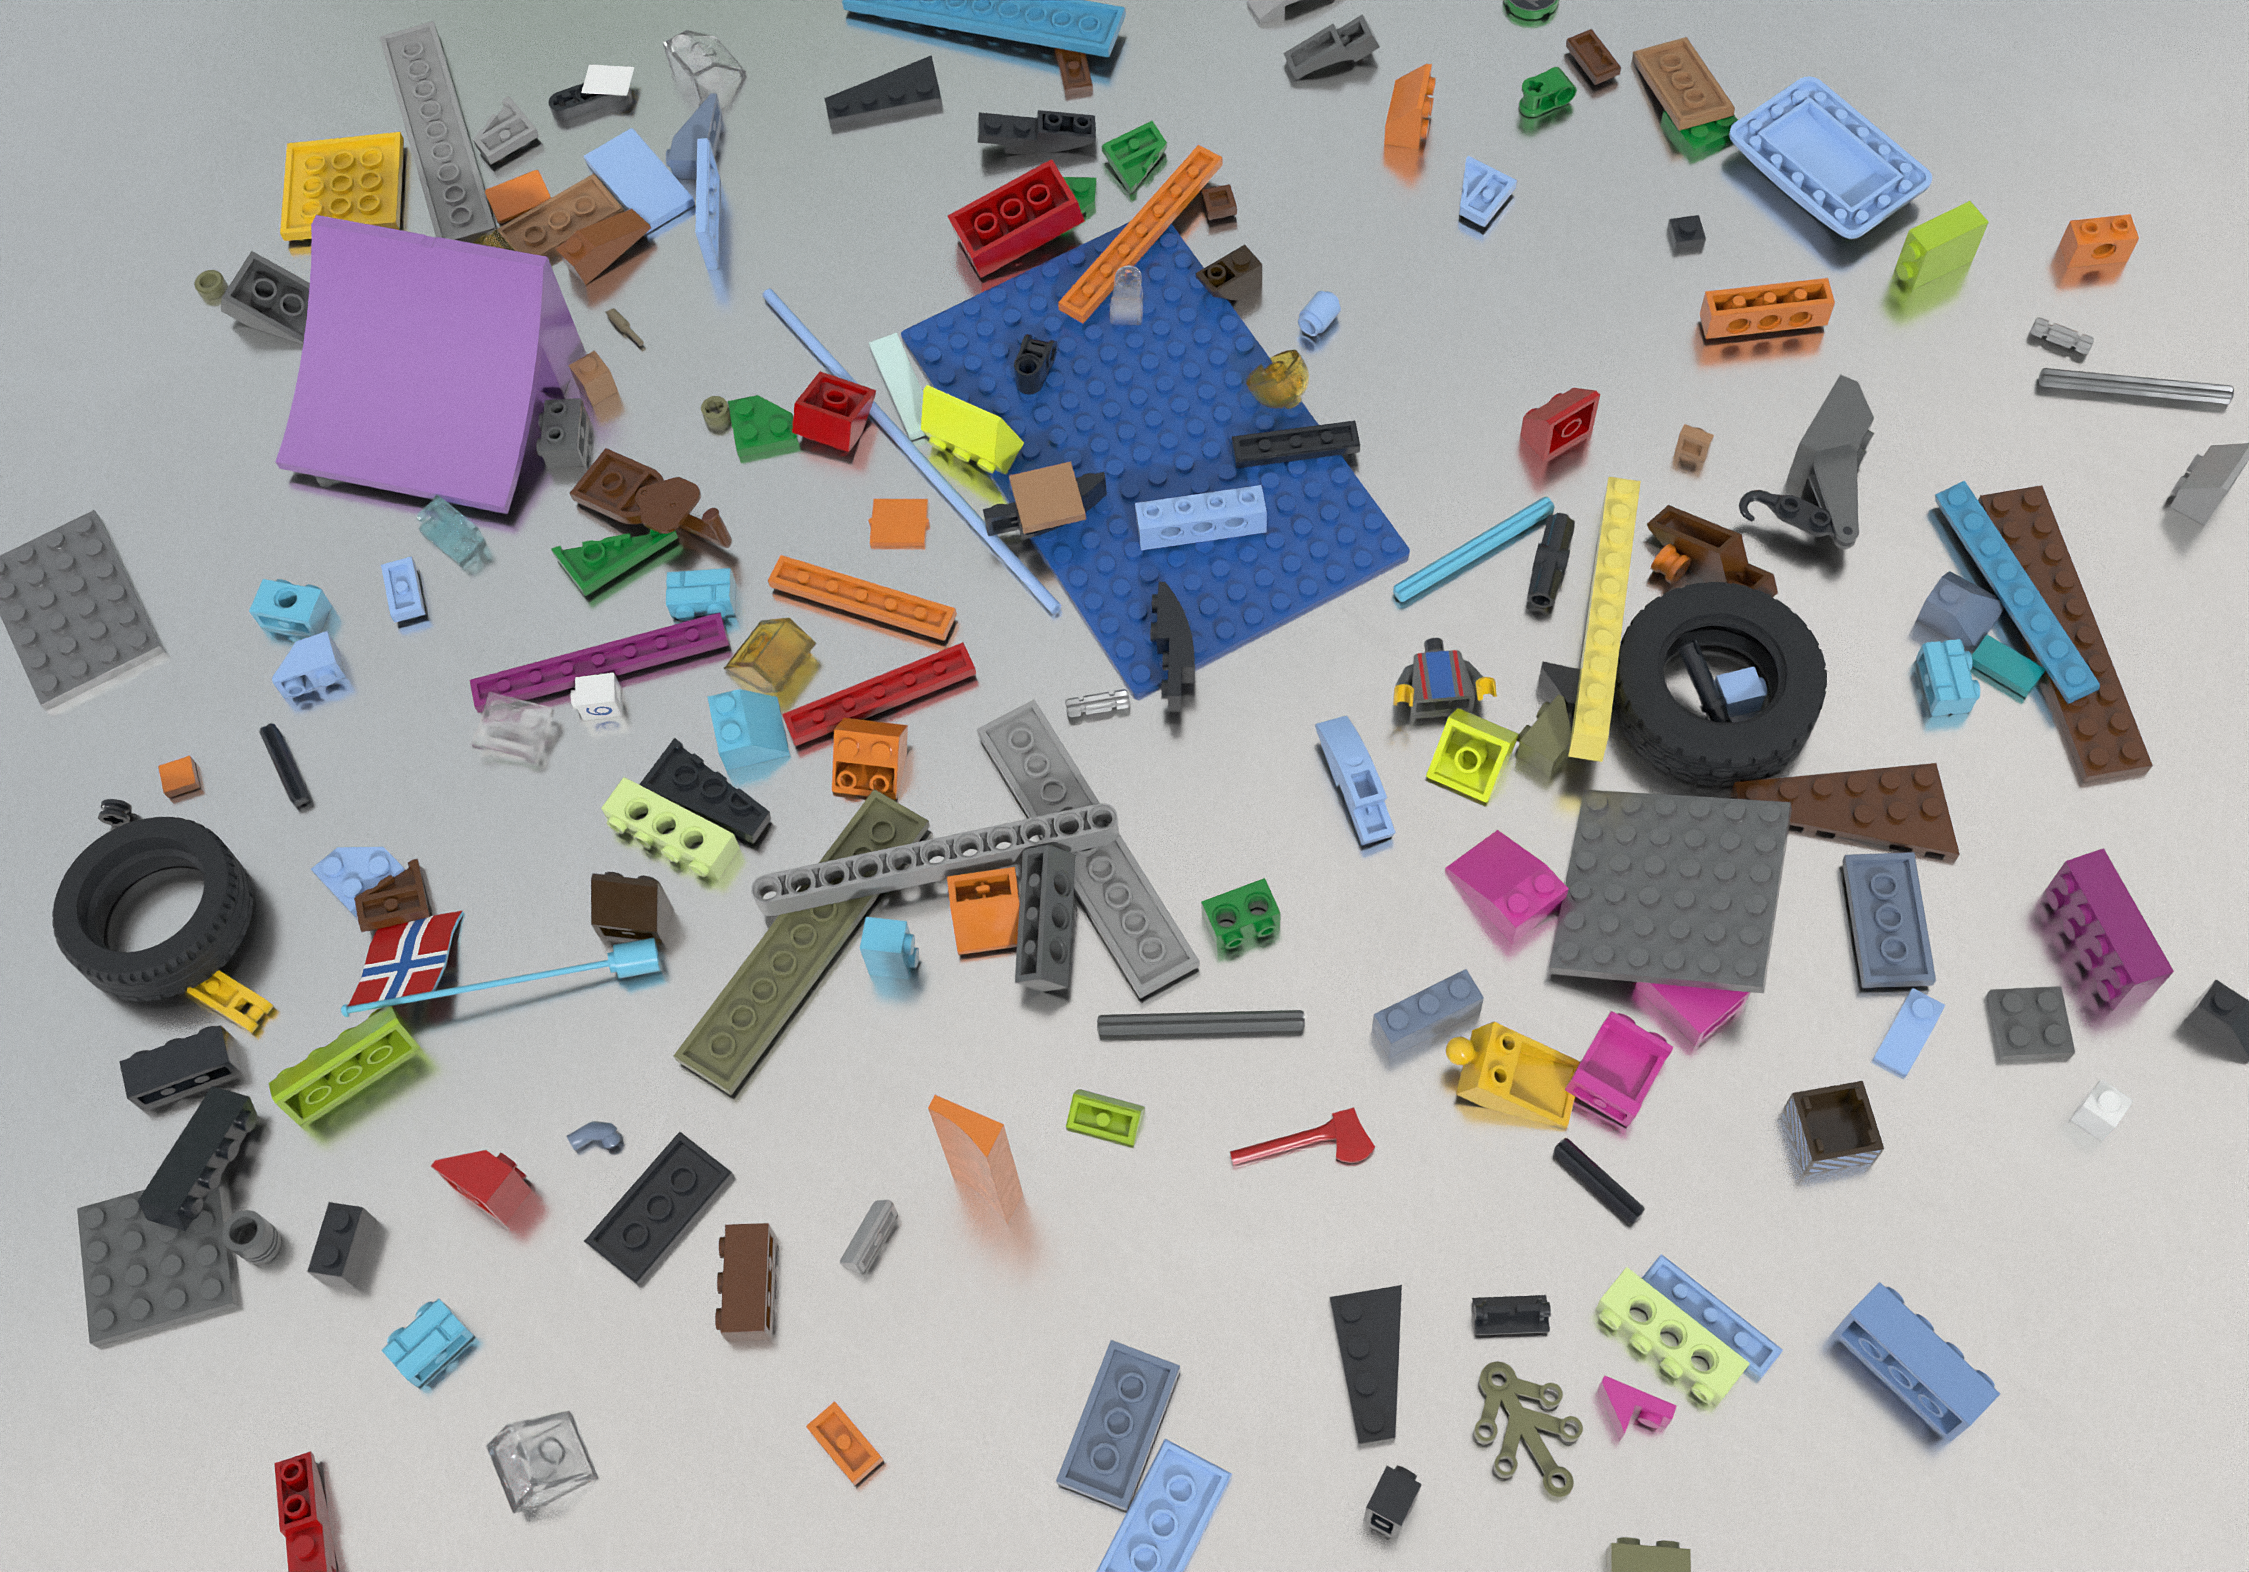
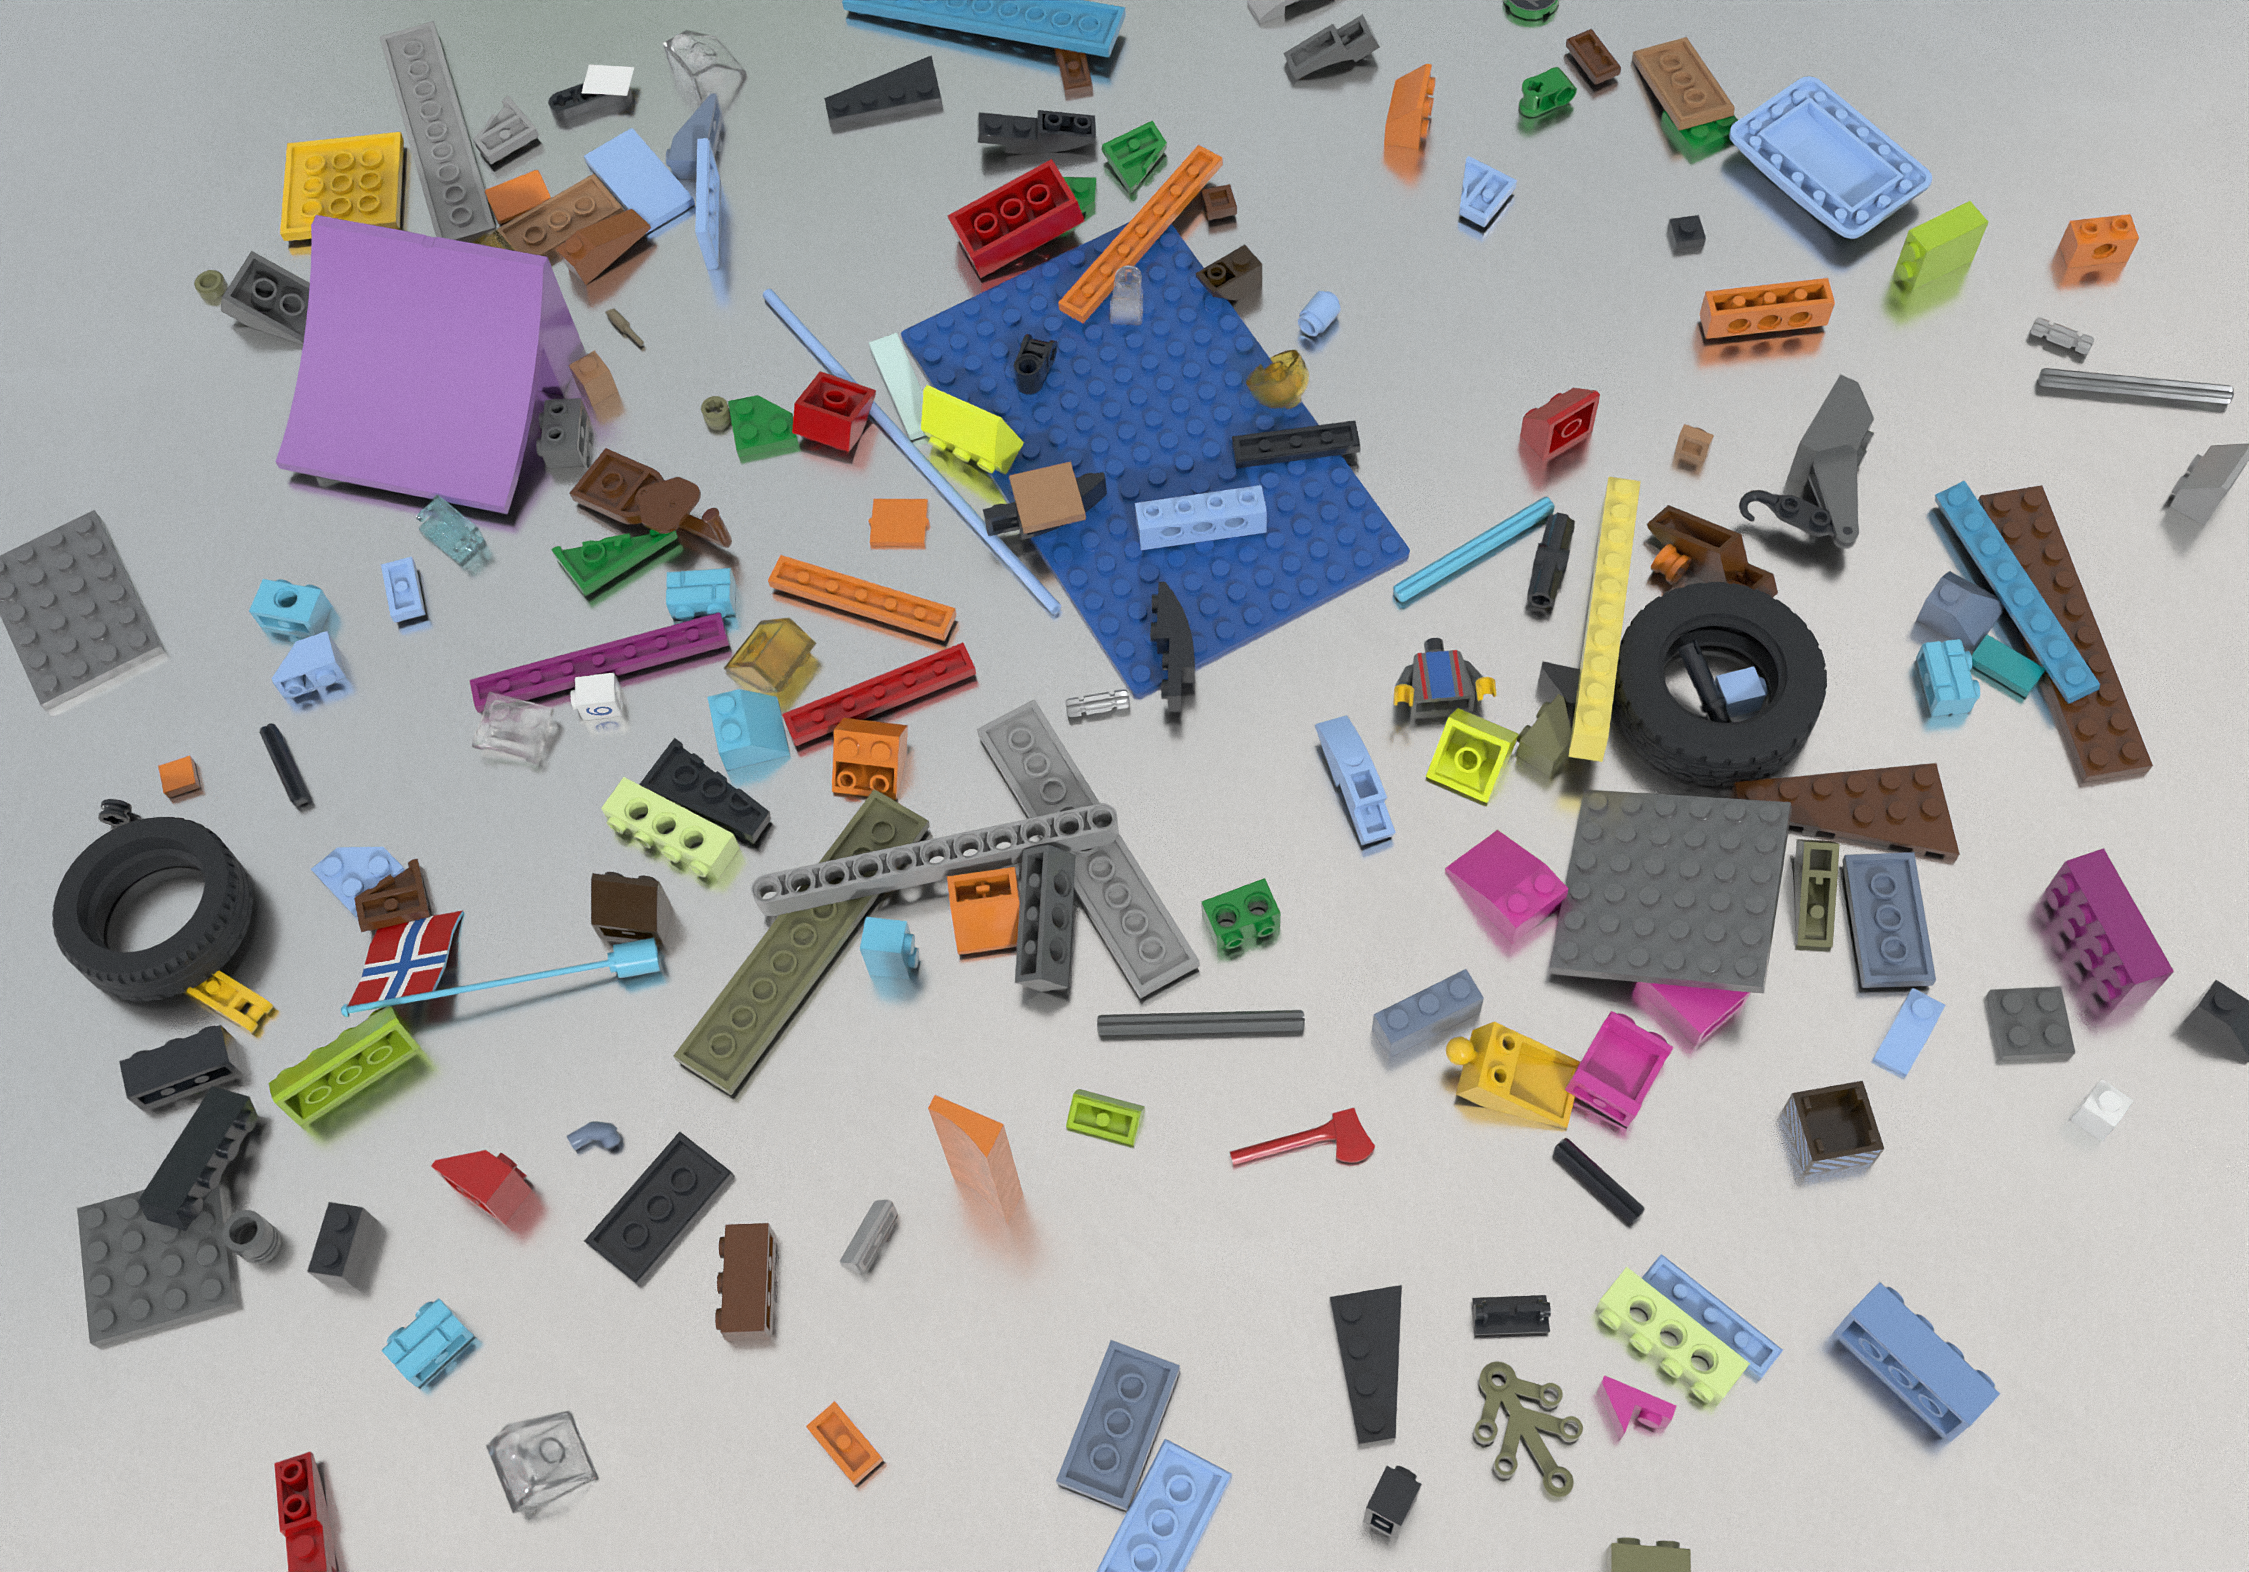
none -> olive slope [1794,839,1840,948]

